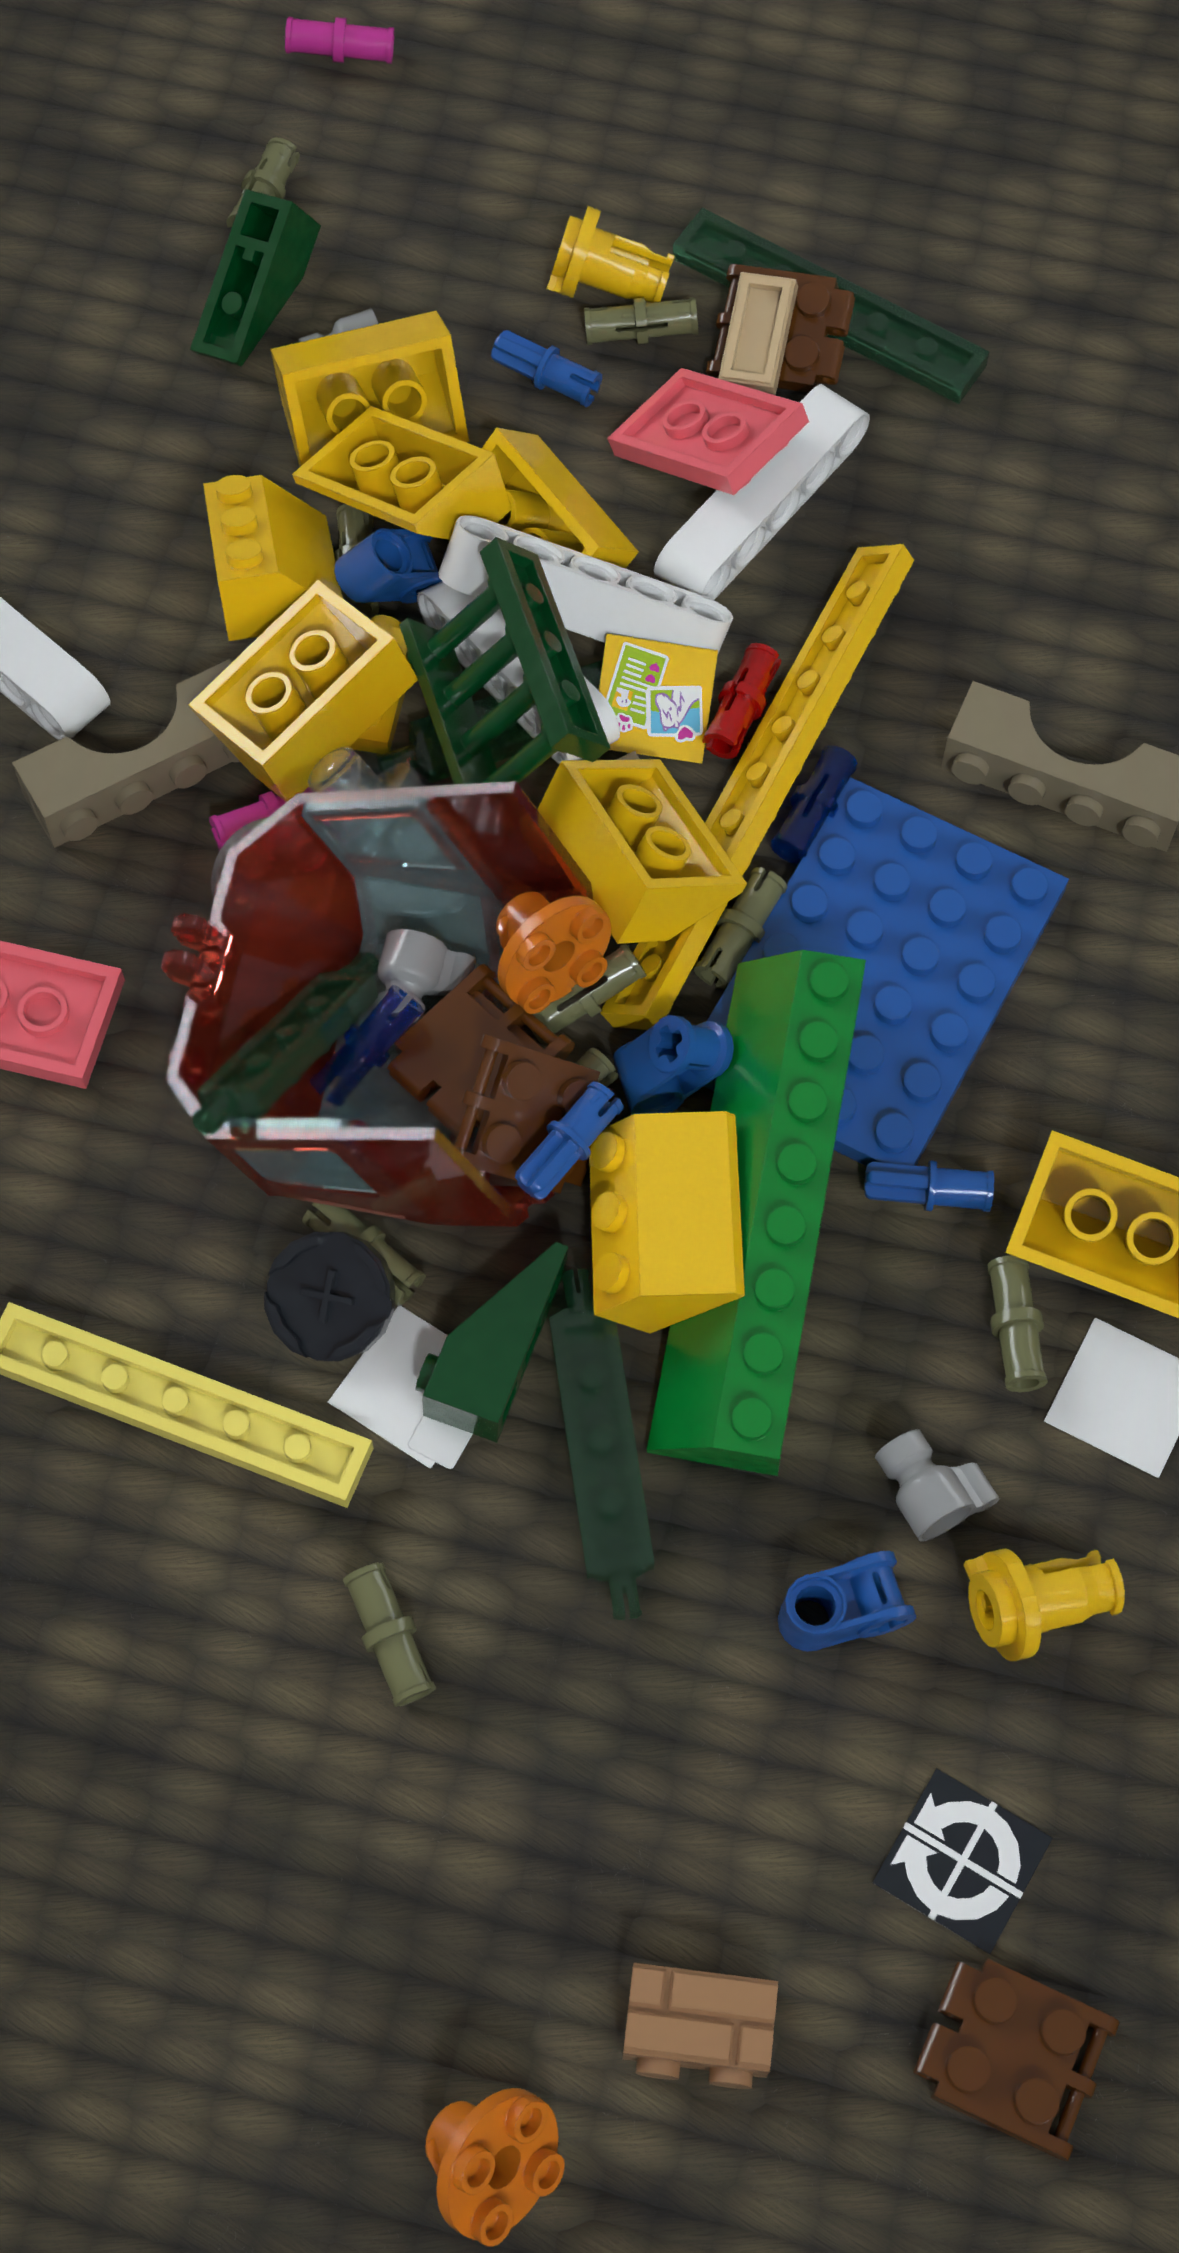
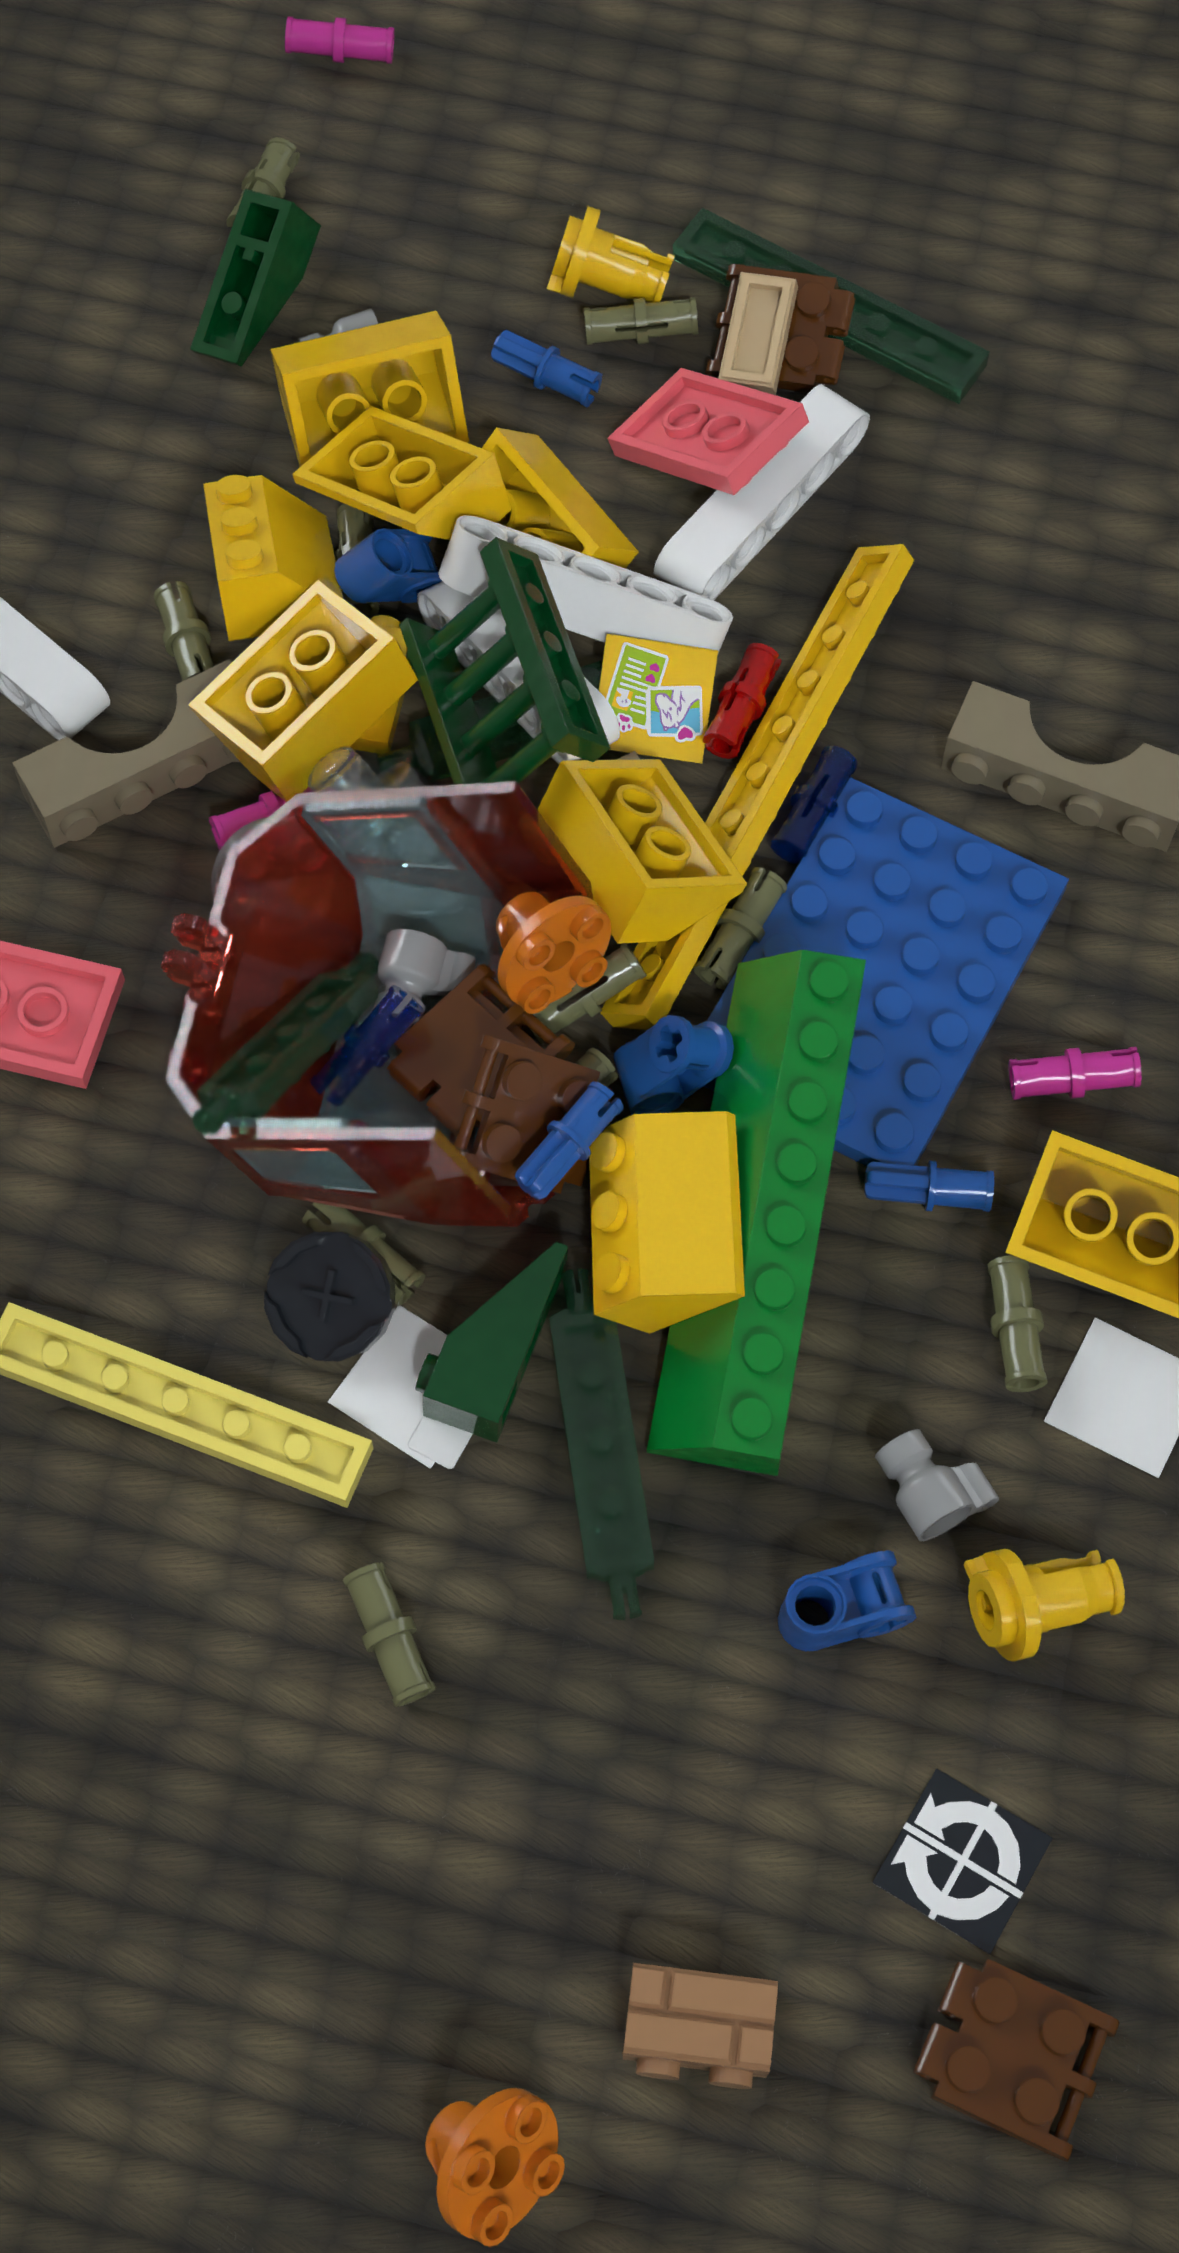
none -> olive pin [153,581,214,681]
none -> dark pink pin [1008,1047,1142,1100]

